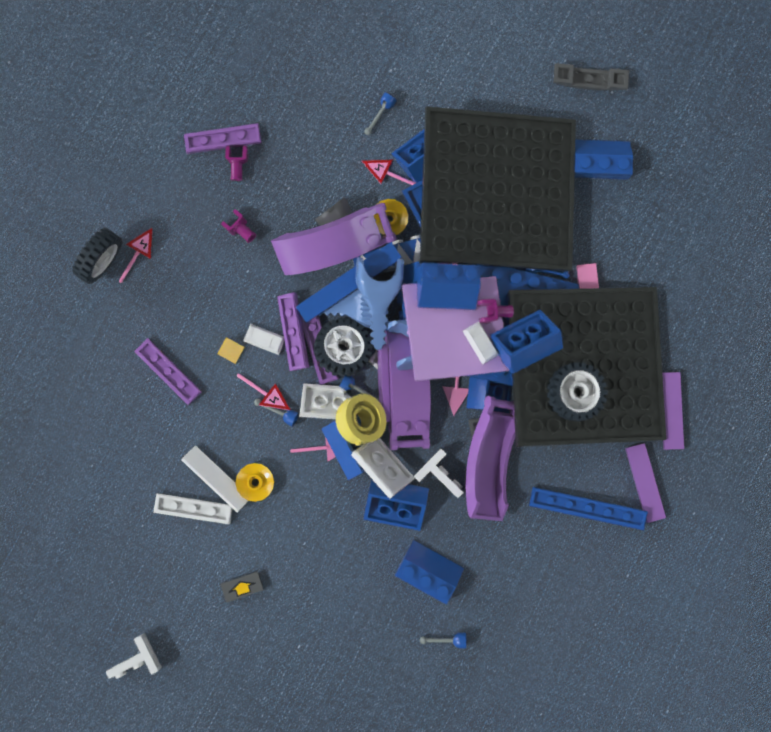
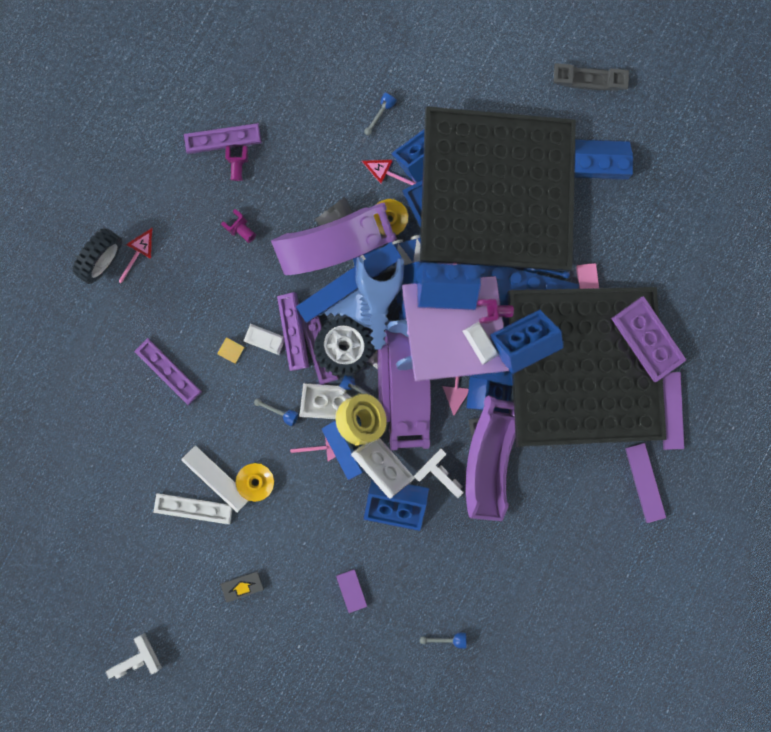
piece [237,374,290,410] -> none
blue slope [395,540,464,605] -> none
blue tile [529,487,648,530] -> none
wheel [547,363,608,421] -> none
none -> medium lavender tile [336,569,367,613]
none -> medium lavender plate [611,296,686,382]

